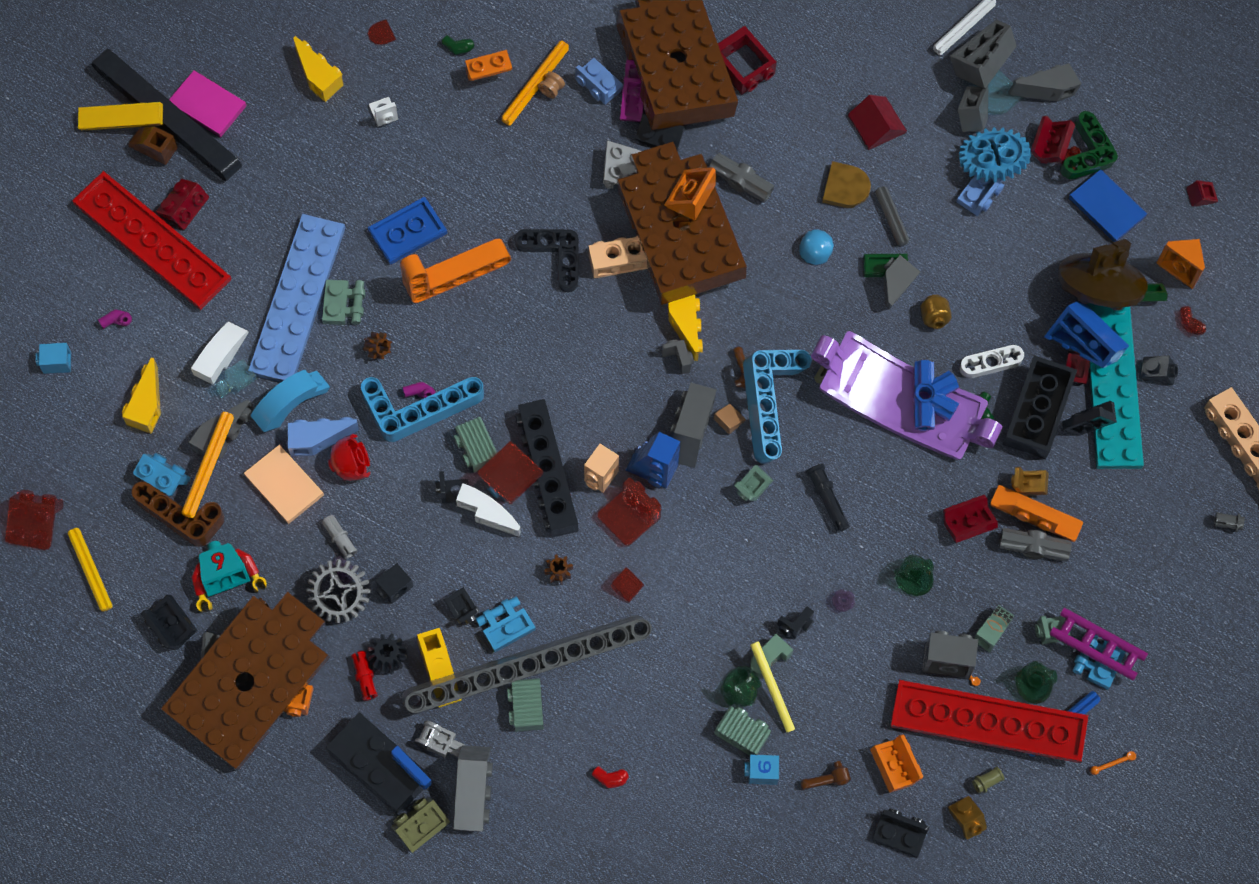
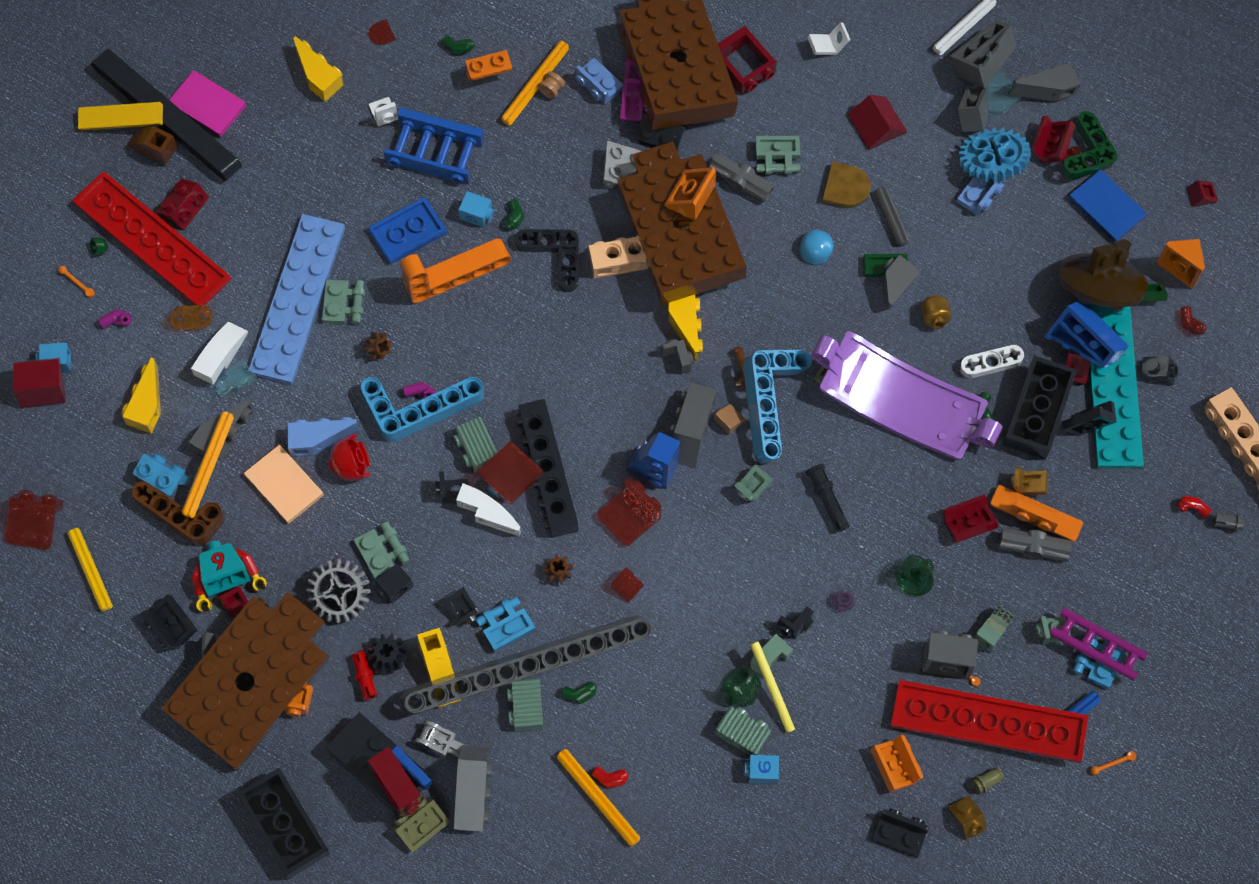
dark azure arch [251,370,330,432] -> none
light grey axle [322,515,357,559] -> none
light nougat brick [584,444,619,493] -> none
reddish brown piece [800,761,851,790] -> none
blue piece [913,360,959,431] -> none
clear green helmet [1016,661,1057,704] -> none
none -> dark red slope [13,358,67,408]
none -> orange hinge [58,266,95,298]
none -> dark green hinge [89,237,108,256]
none -> clear orange beam [169,305,213,329]
none -> dark red slope [217,586,249,617]
none -> black brick [237,768,330,880]
none -> sand green plate [353,522,410,580]
none -> dark red window [368,747,421,817]
none -> blue fence [384,108,484,185]
none -> dark azure brick [458,191,494,228]
none -> dark green arm [504,199,524,230]
none -> light orange axle [557,749,640,847]
none -> dark green arm [561,682,597,704]
none -> sand green plate [755,136,801,175]
none -> white bracket [807,23,850,55]
none -> red arm [1177,495,1212,519]

